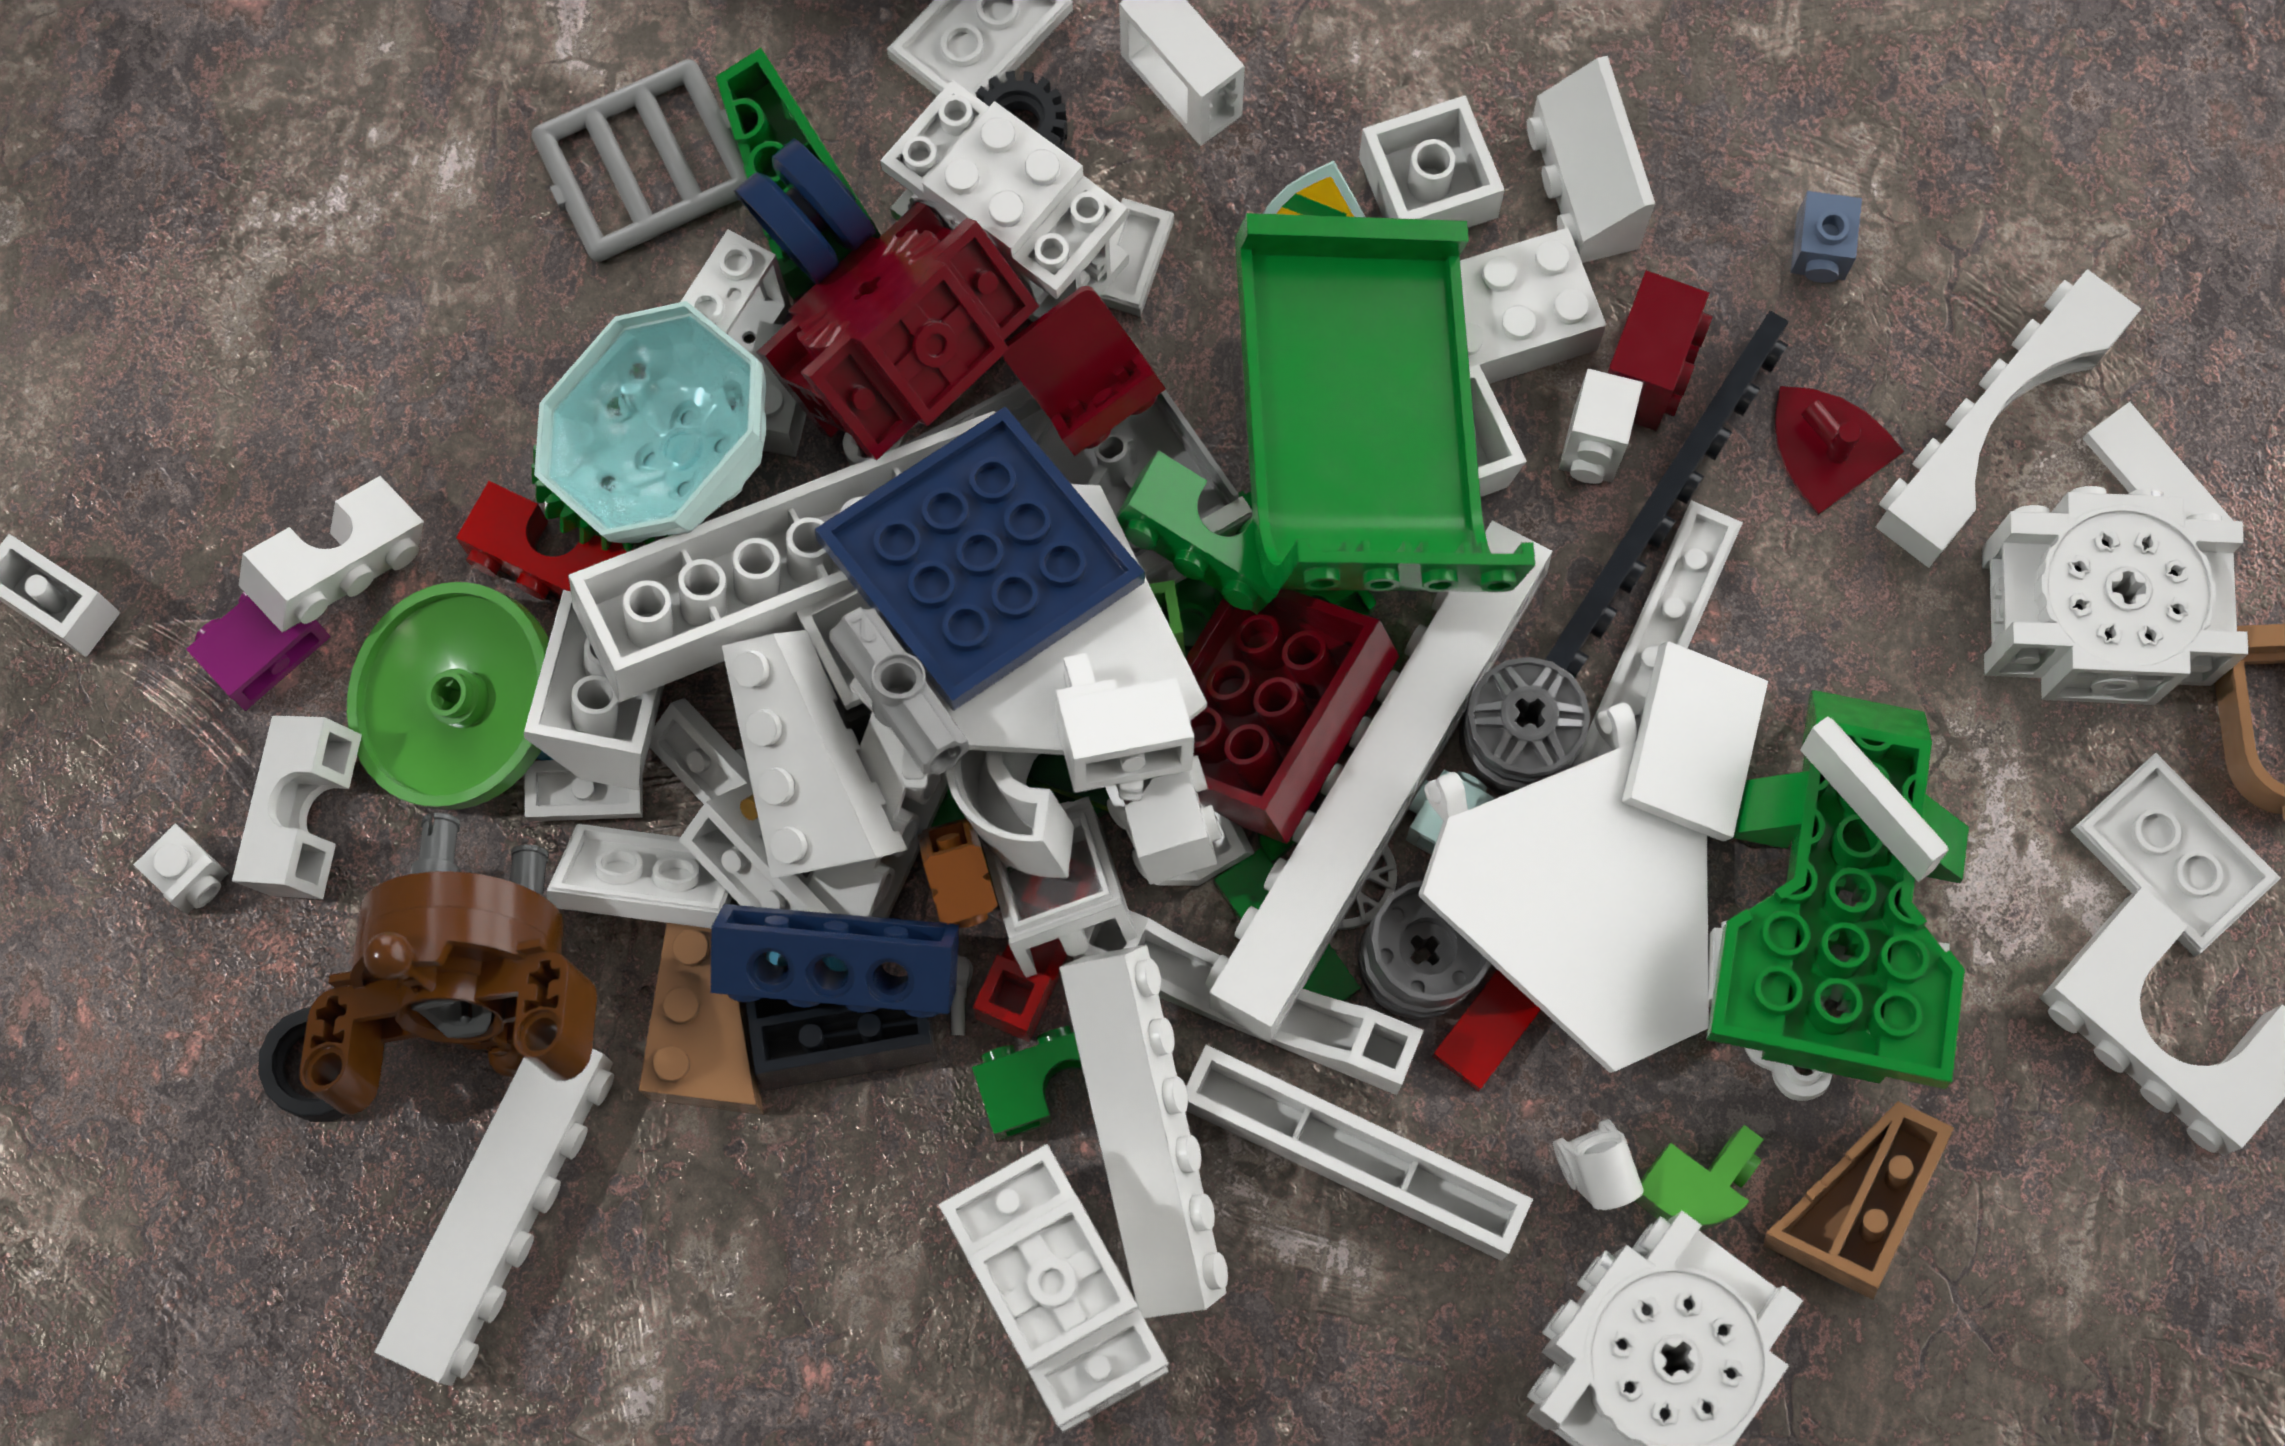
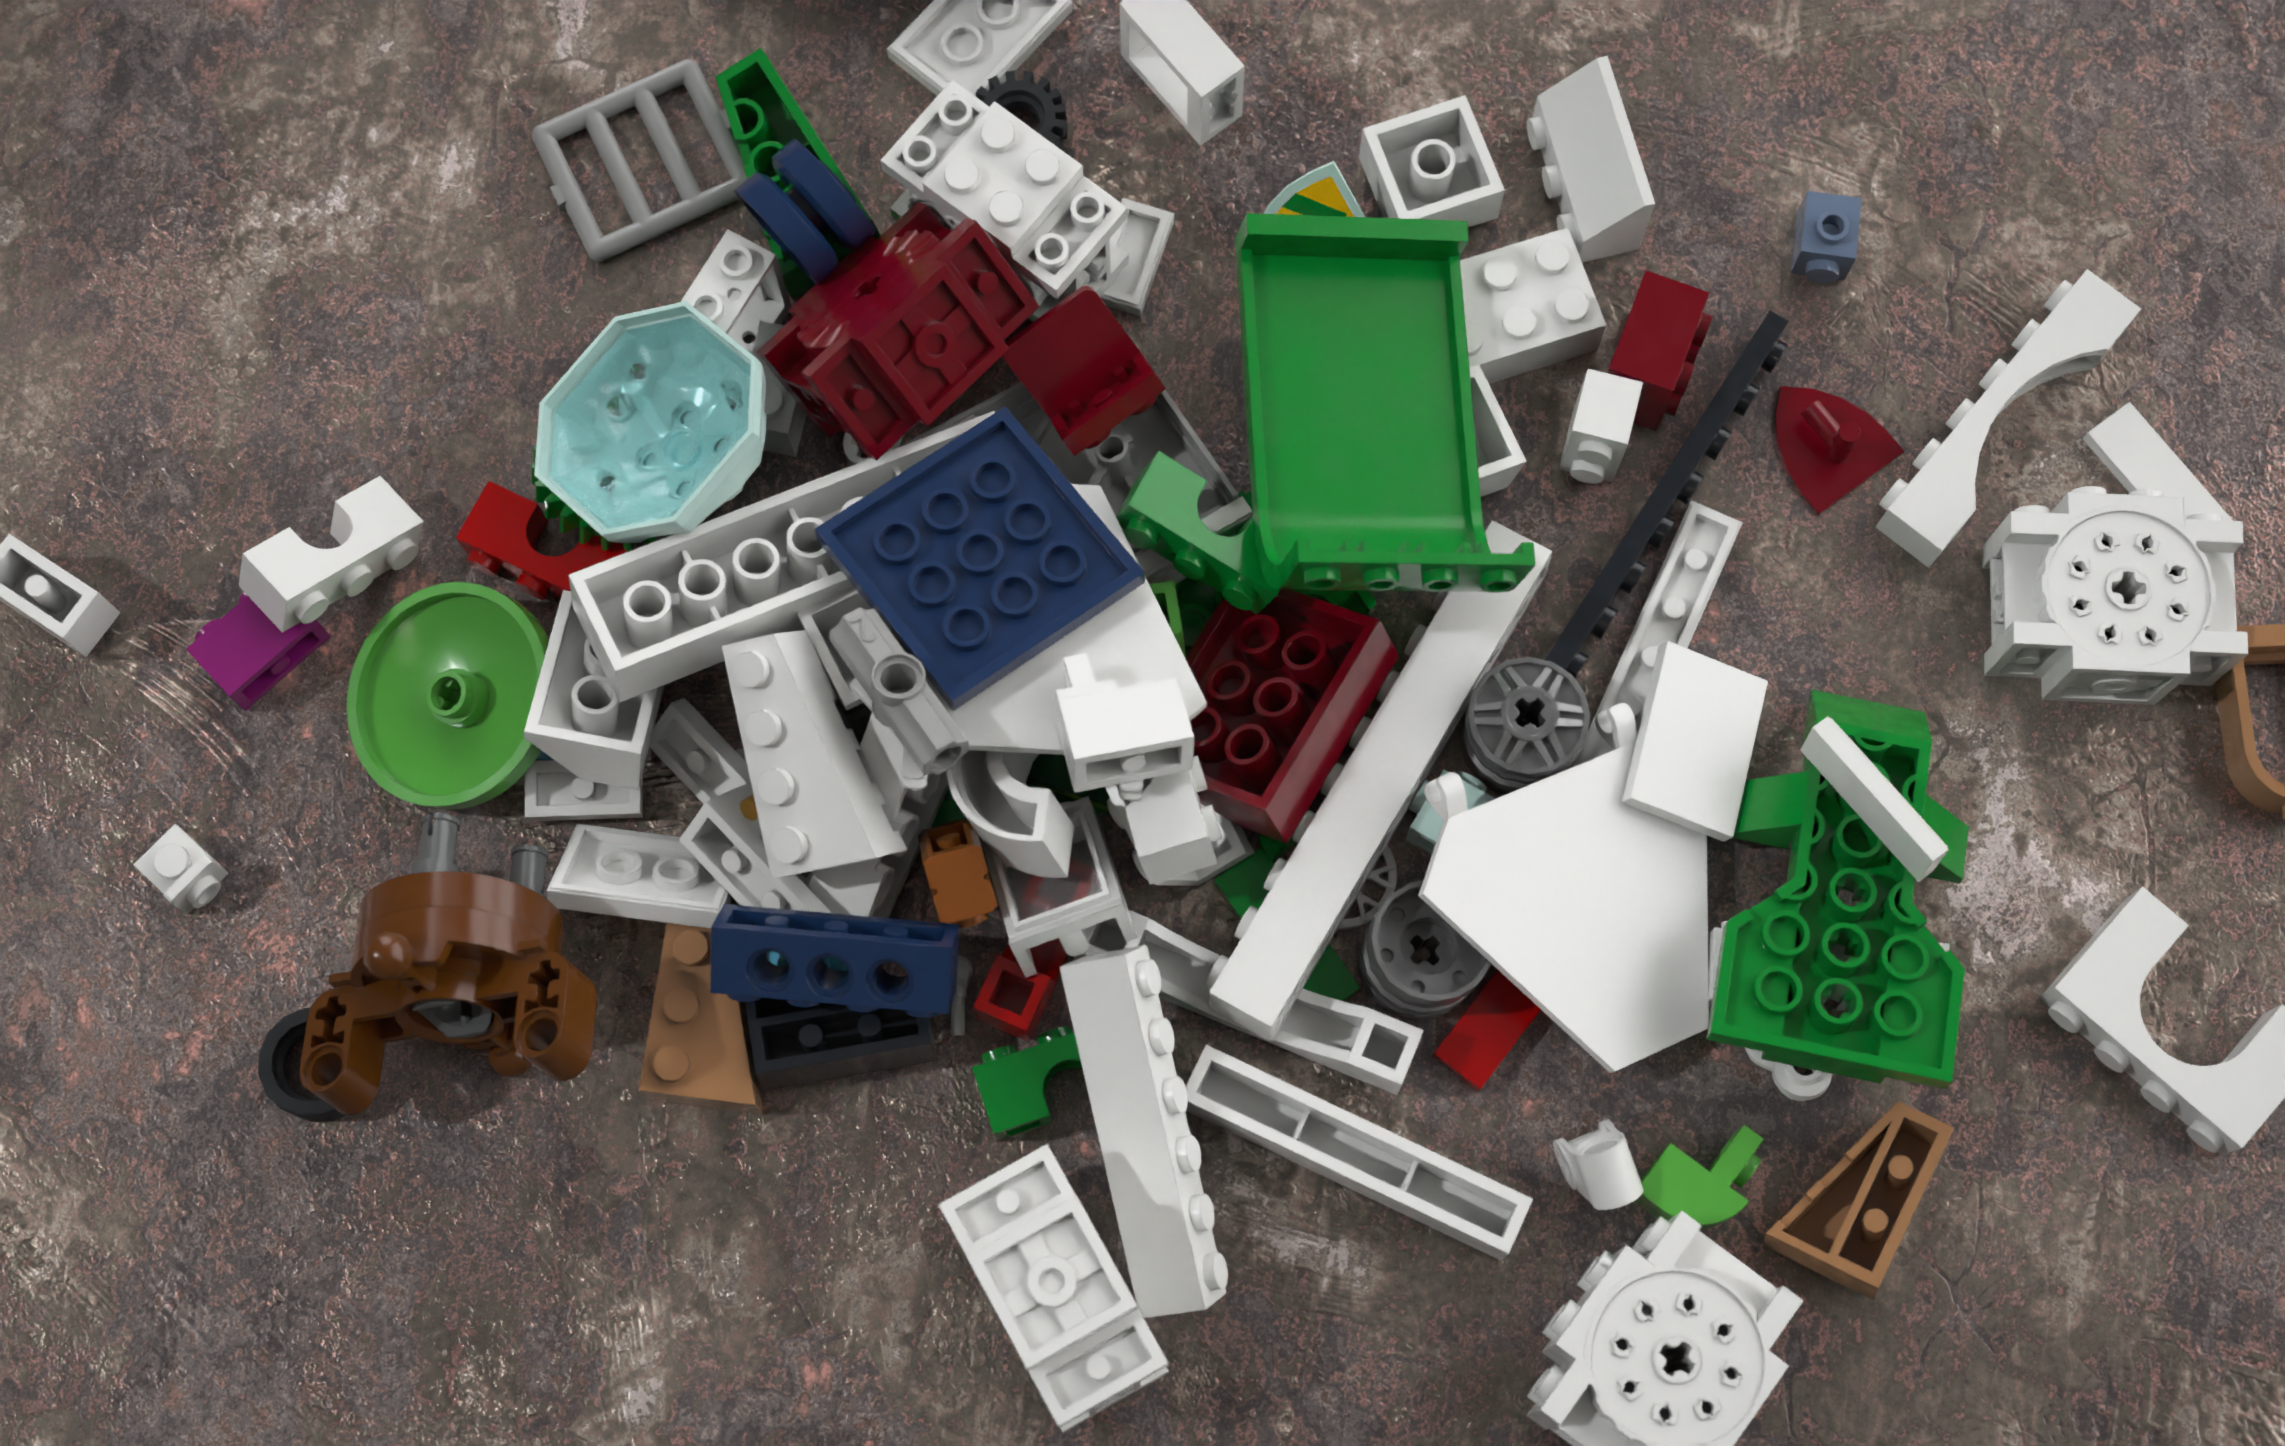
white arch [232,716,362,899] -> none
white brick [375,1049,614,1386] -> none
white tile [2070,753,2281,957] -> none

